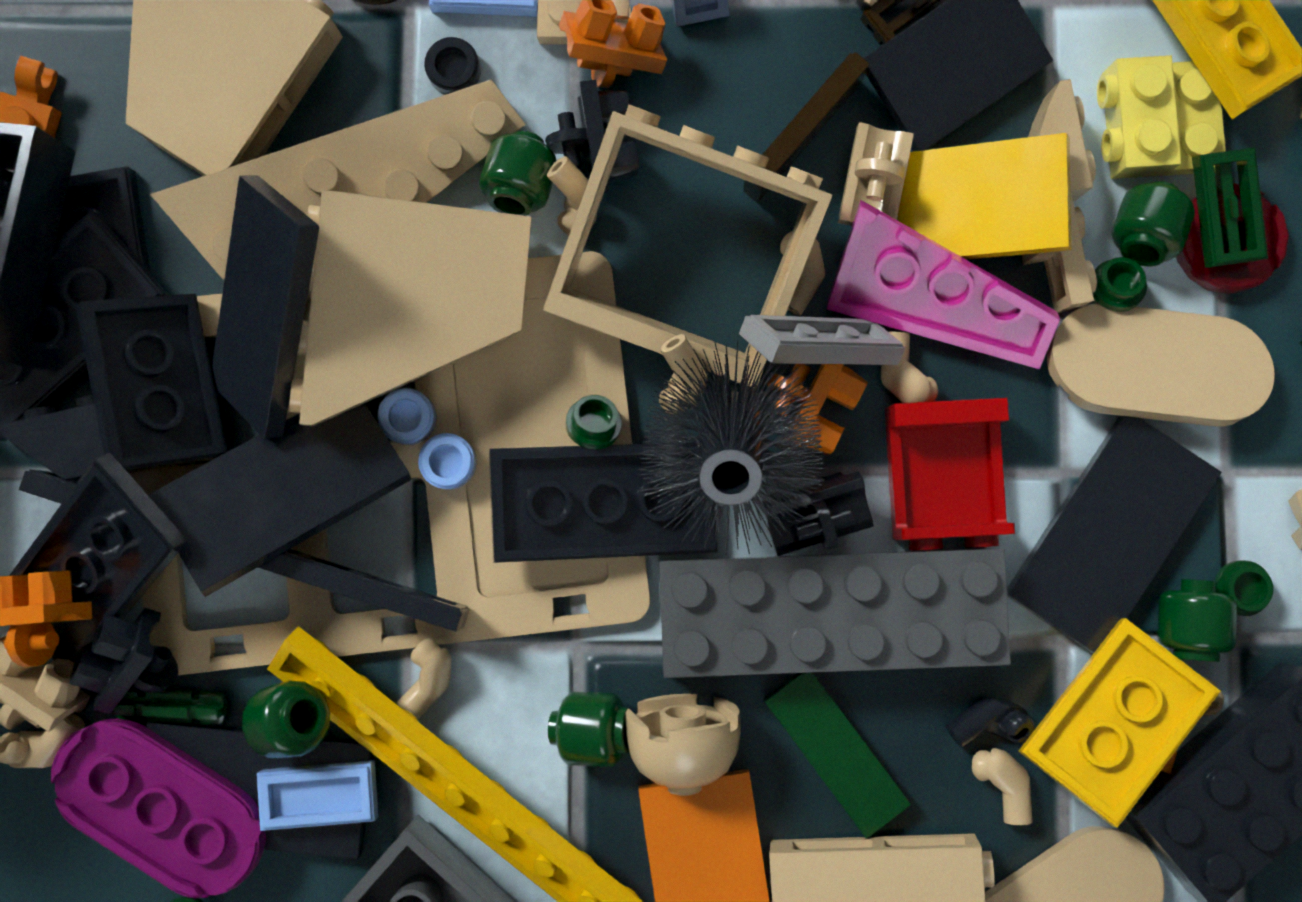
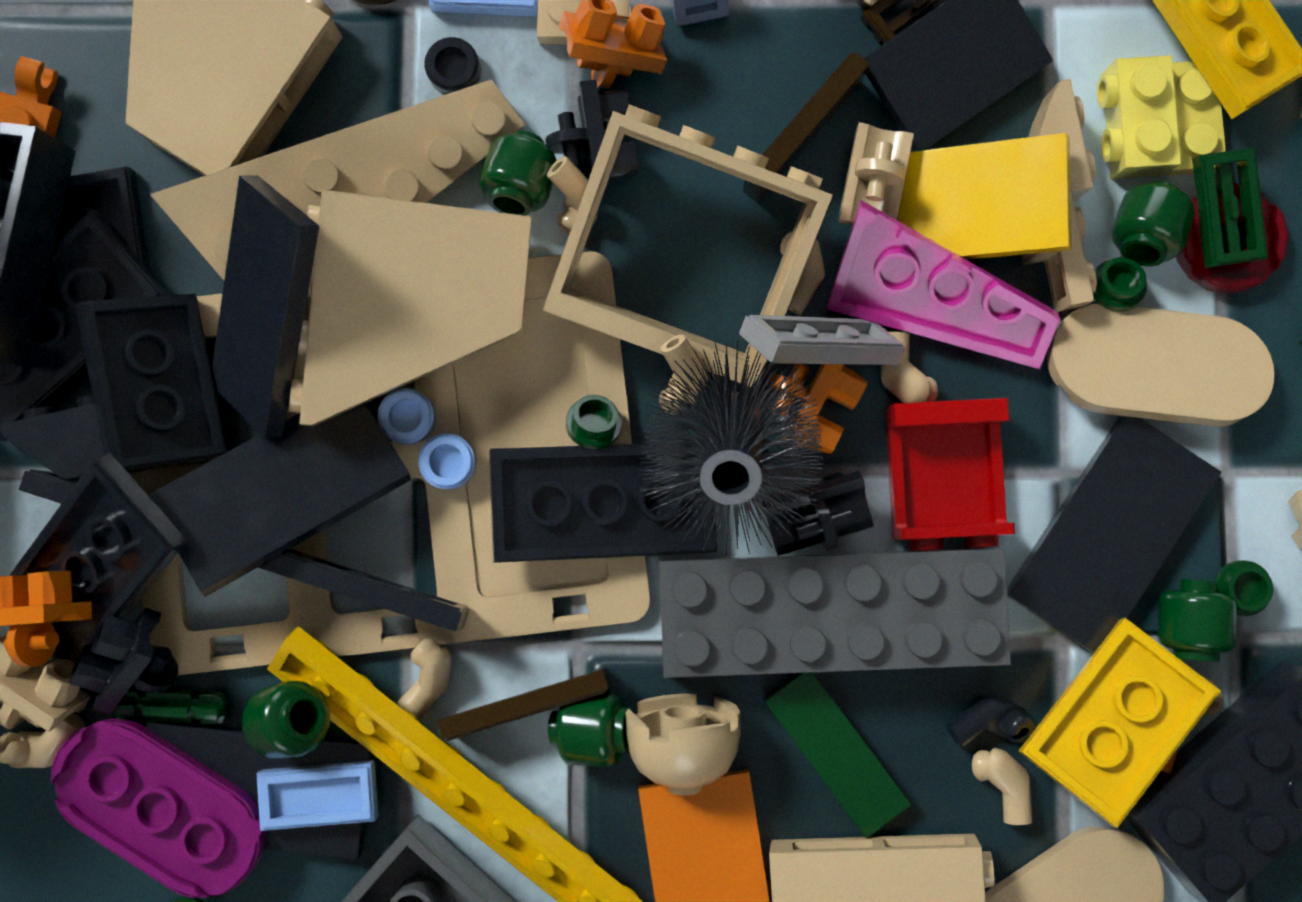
none -> dark brown tile [437,668,611,741]

